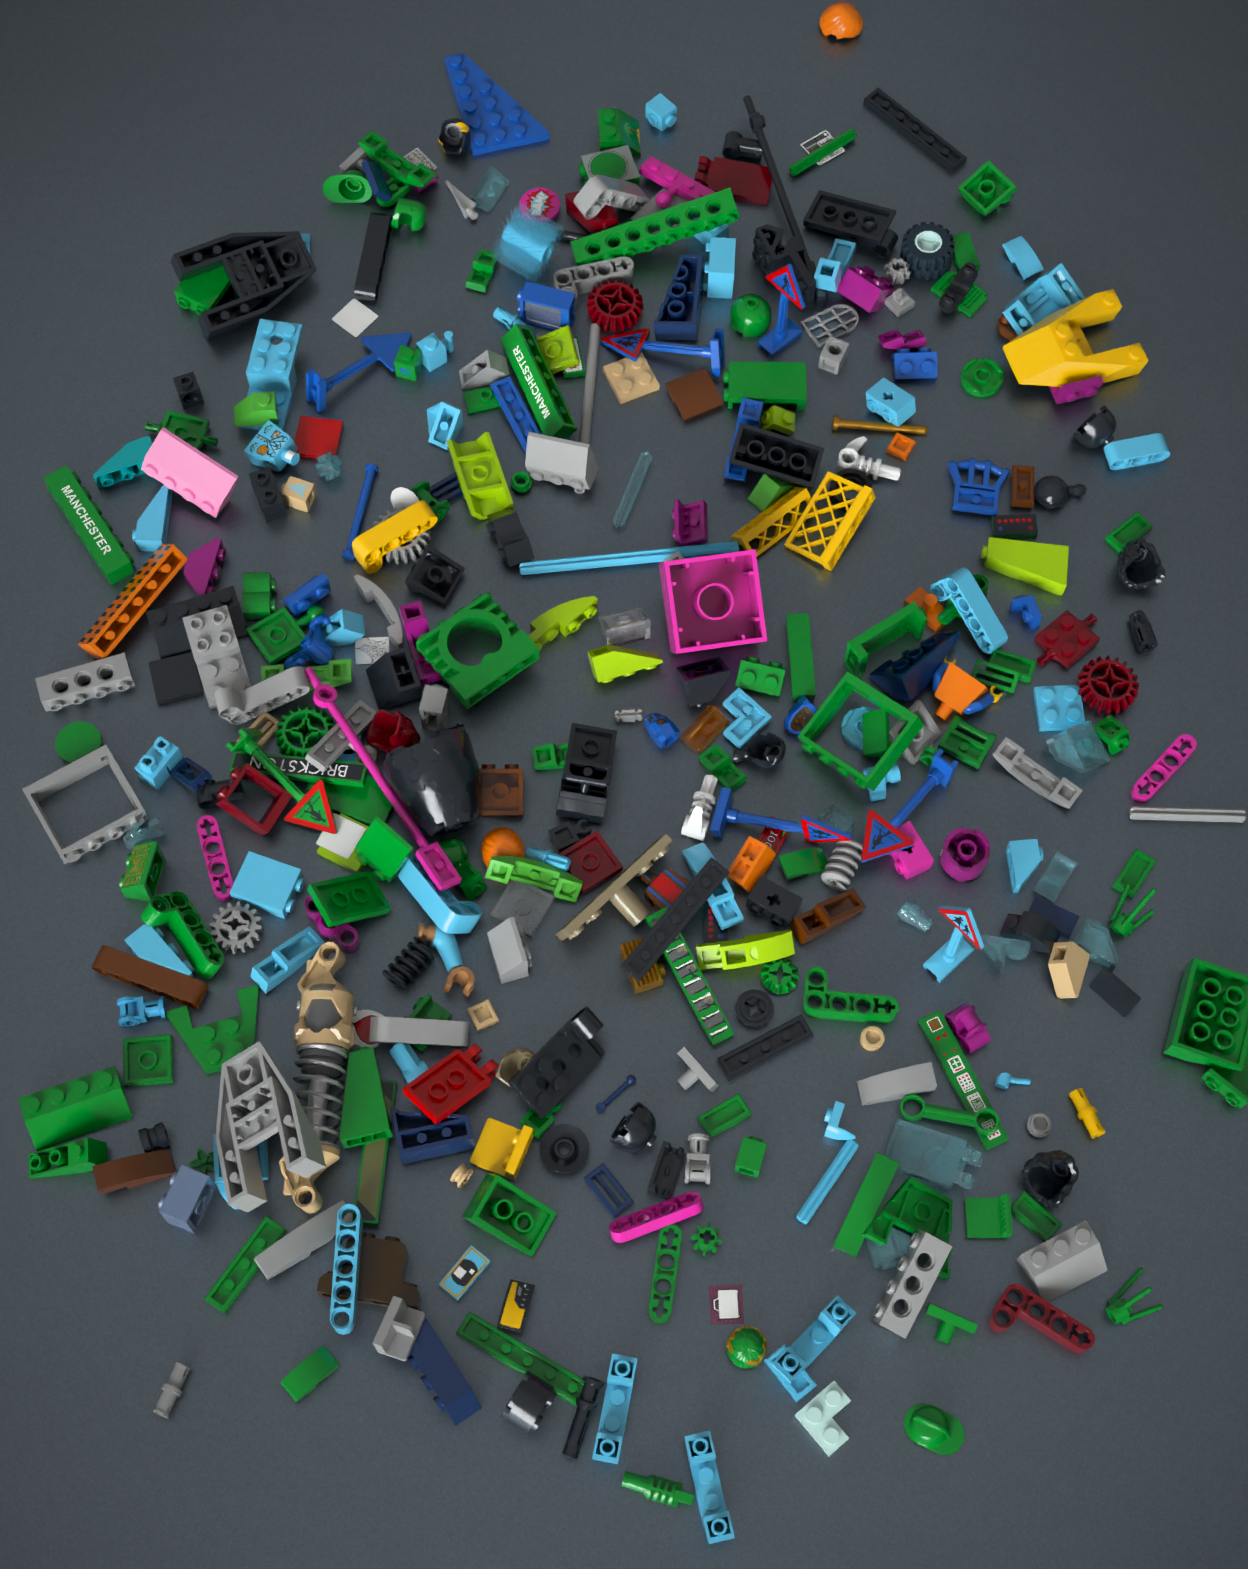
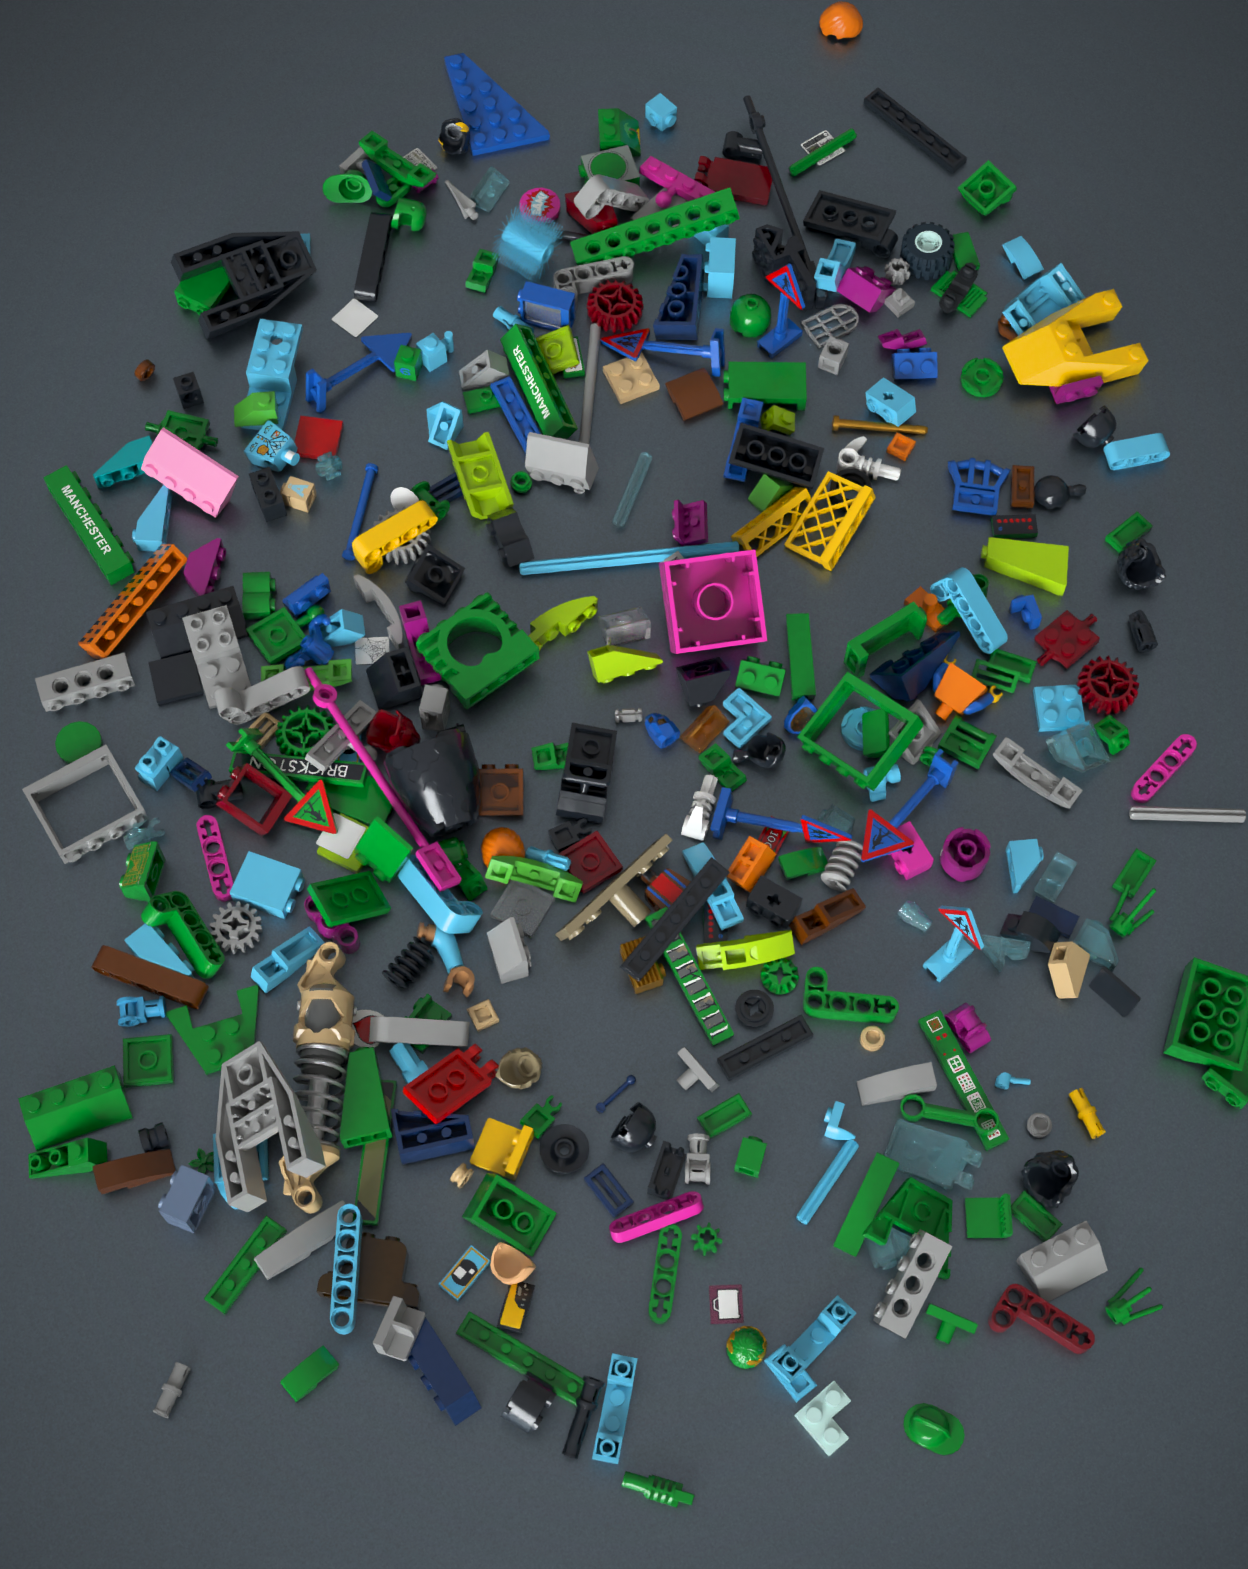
black hinge [507,1006,605,1119] -> none
medium azure slope [684,1431,735,1544] -> none
none -> reddish brown tile [134,359,155,381]
none -> light nougat helmet [490,1242,536,1285]

